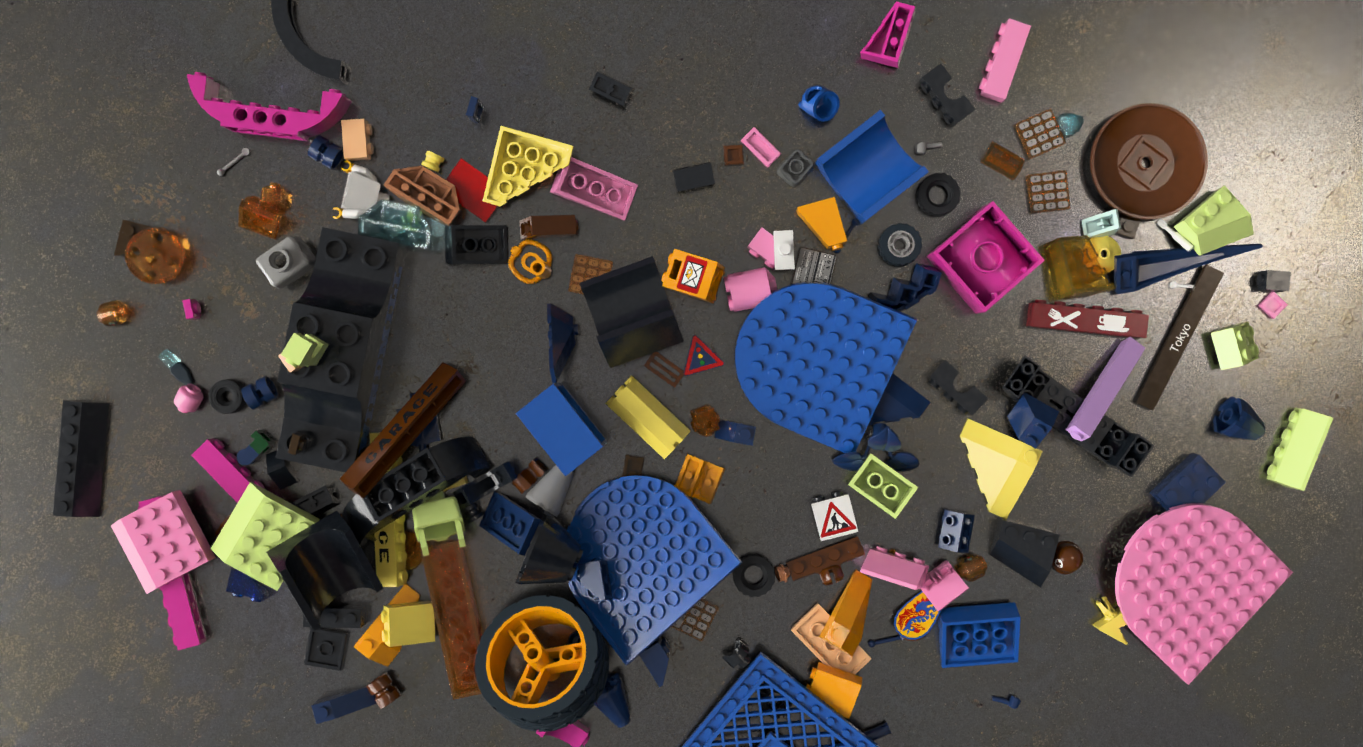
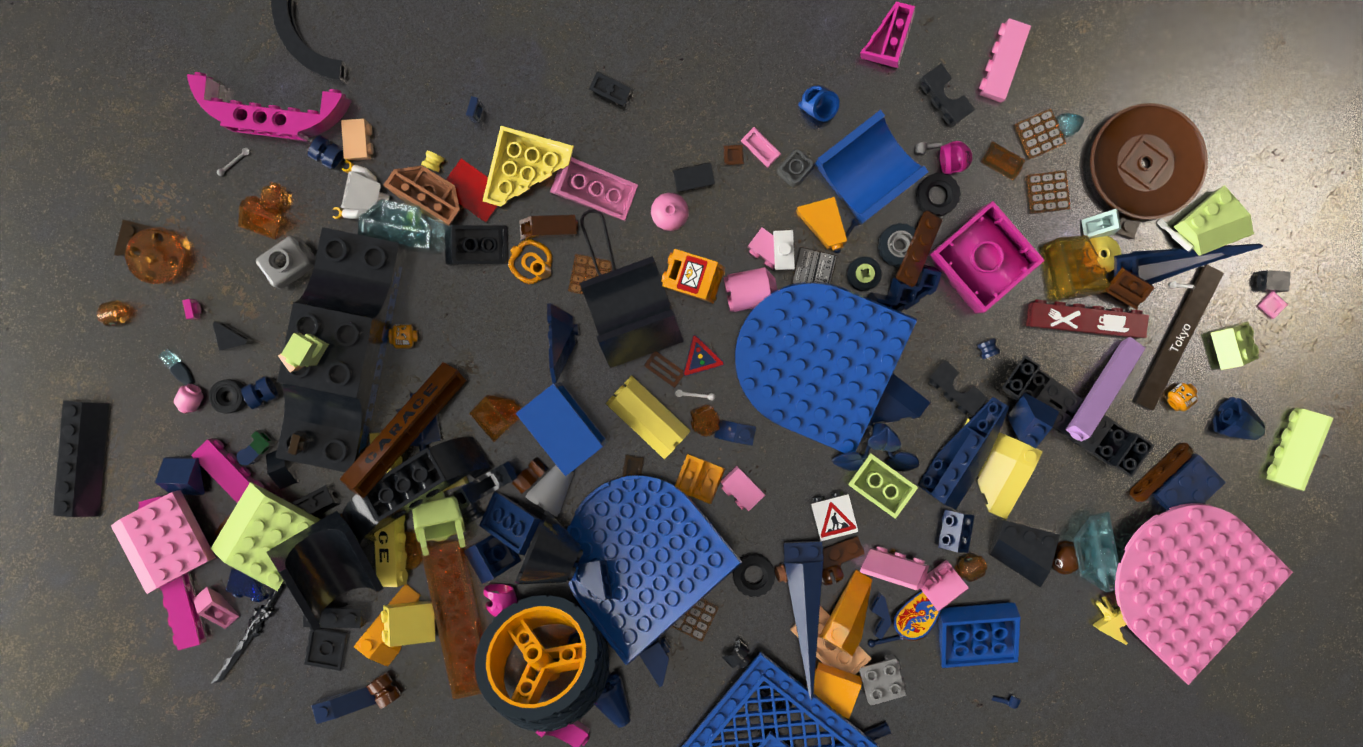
none -> dark blue slope [155,457,205,495]
none -> bright pink slope [193,587,239,629]
none -> black sword [211,584,284,684]
none -> black slope [212,321,253,351]
none -> light orange head [389,324,418,349]
none -> dark blue slope [464,535,521,584]
none -> clear orange slope [469,395,520,442]
none -> dark pink helmet [483,584,517,617]
none -> black piece [580,209,615,275]
none -> bright pink cylinder [651,192,689,231]
none -> white hinge [675,390,715,401]
none -> bright pink brick [720,466,765,511]
none -> dark blue plate [784,541,824,700]
none -> black wheel [847,257,882,291]
none -> light grey bracket [859,654,907,705]
none -> dark blue slope [870,592,892,640]
none -> reddish brown plate [896,211,943,287]
none -> dark blue wedge [918,397,1009,510]
none -> dark pink helmet [940,141,973,174]
none -> dark blue wheel [977,338,1001,359]
none -> clear light blue wedge [1073,512,1119,592]
none -> reddish brown plate [1105,267,1155,310]
none -> reddish brown plate [1130,443,1193,502]
none -> light orange head [1167,383,1198,411]

